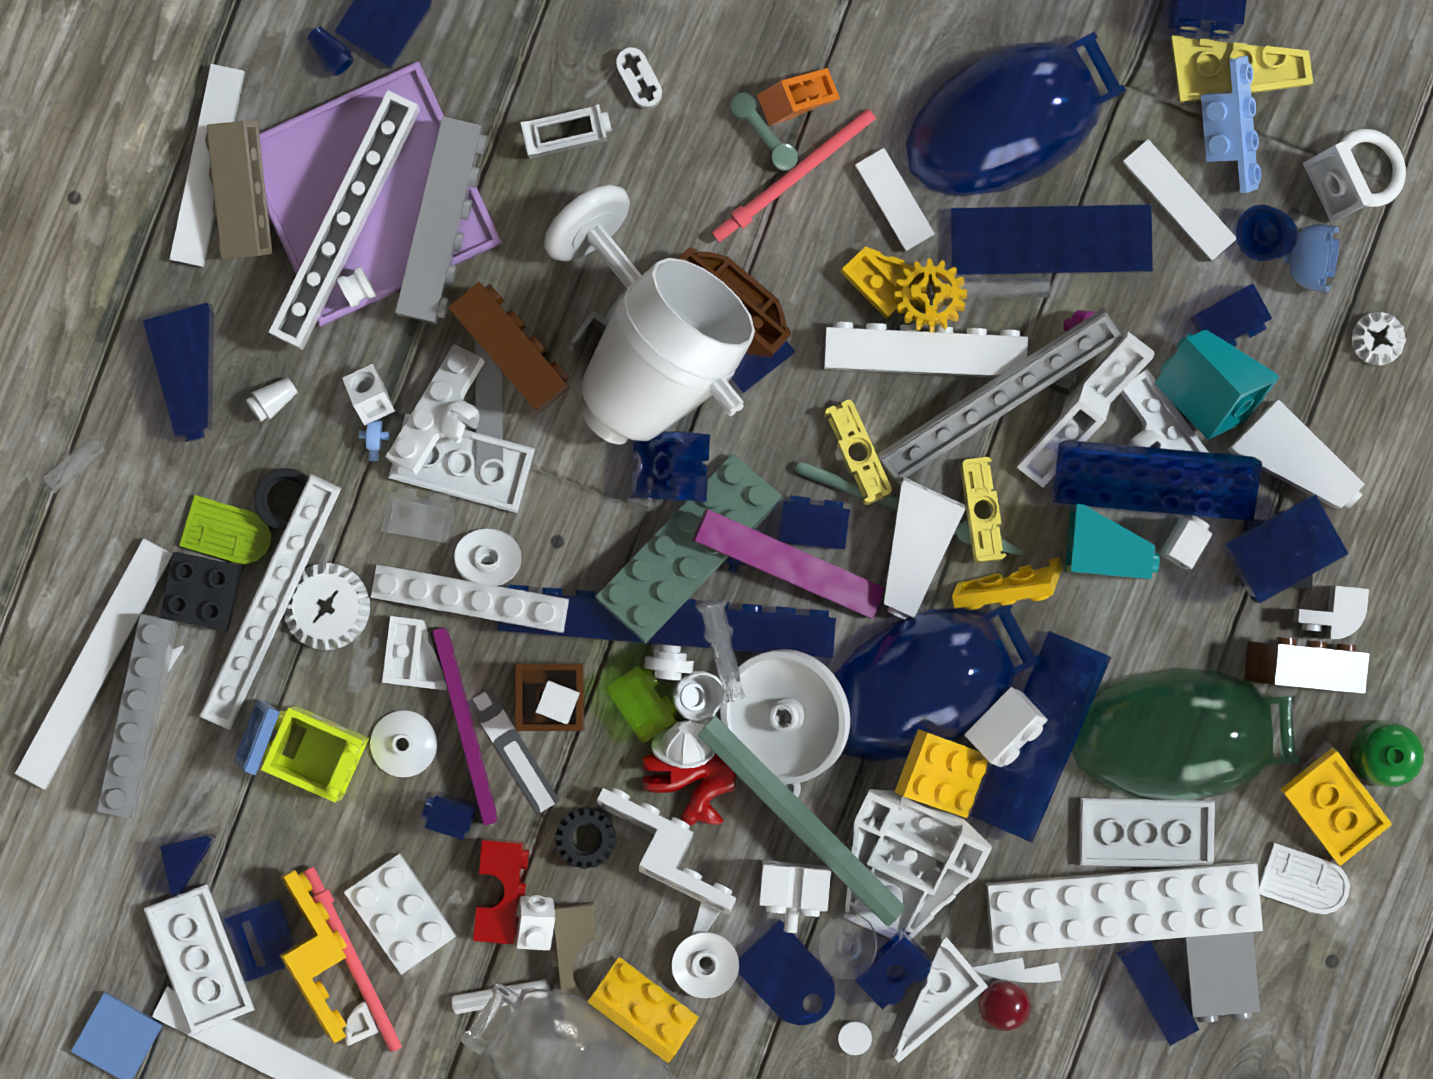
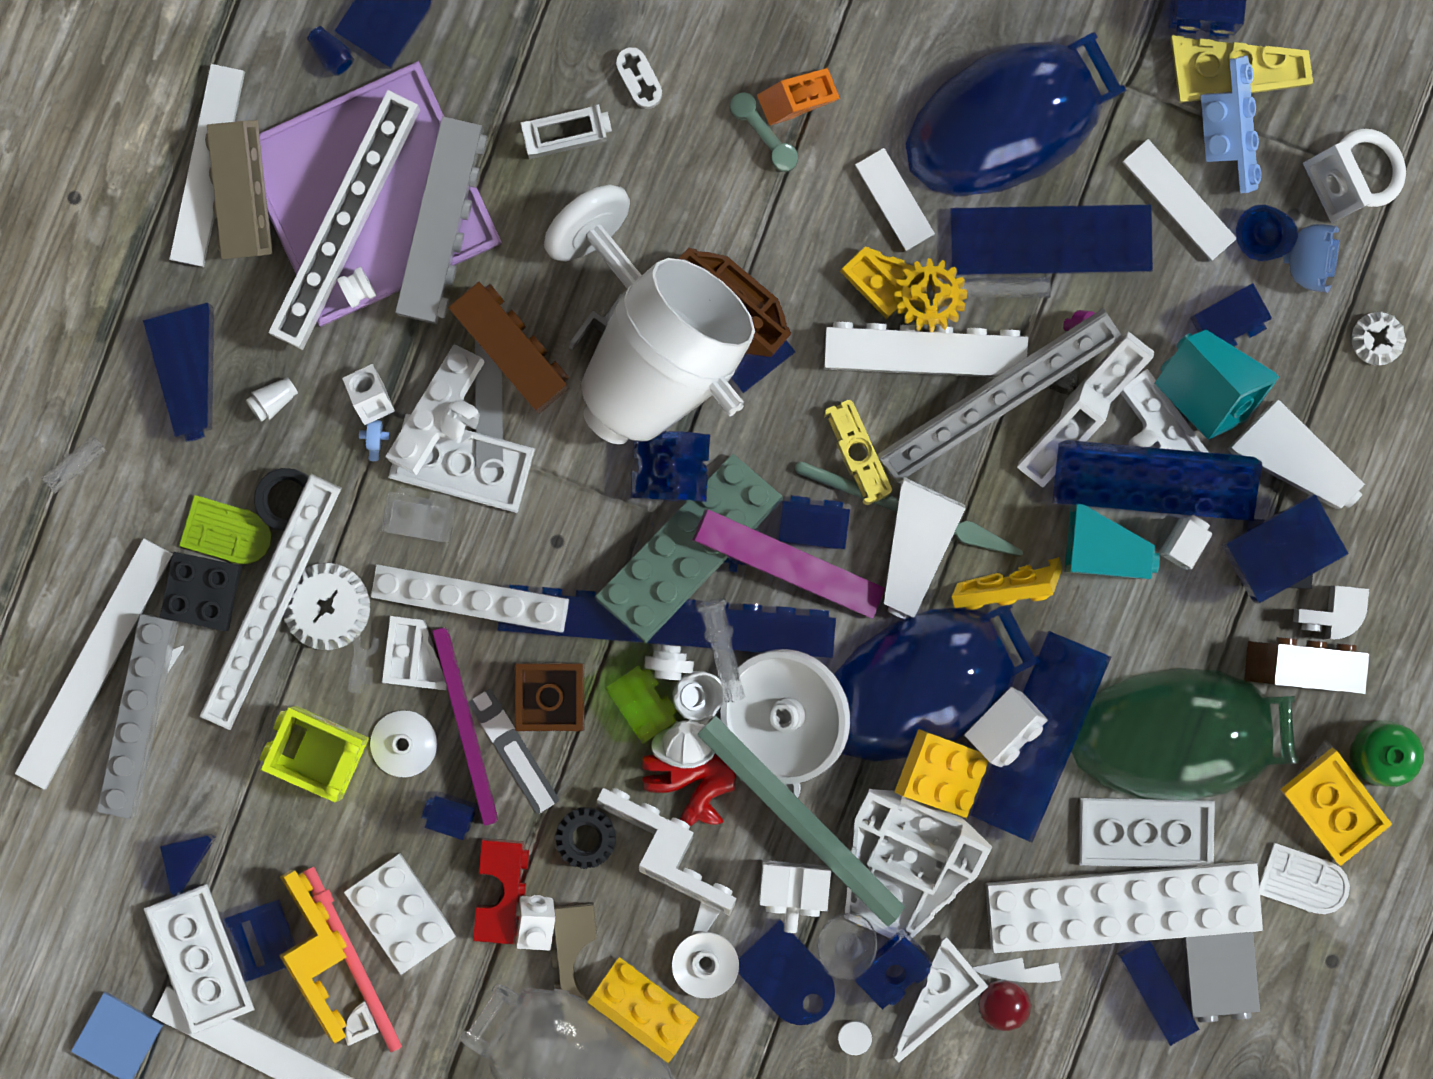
medium blue tile [234,699,280,775] -> none
white axle [451,979,551,1014] -> none
white dish [454,529,522,586] -> none
white tile [536,680,580,724] -> none
coral bar [711,109,876,243] -> none
light yellow piece [960,457,1006,564] -> none

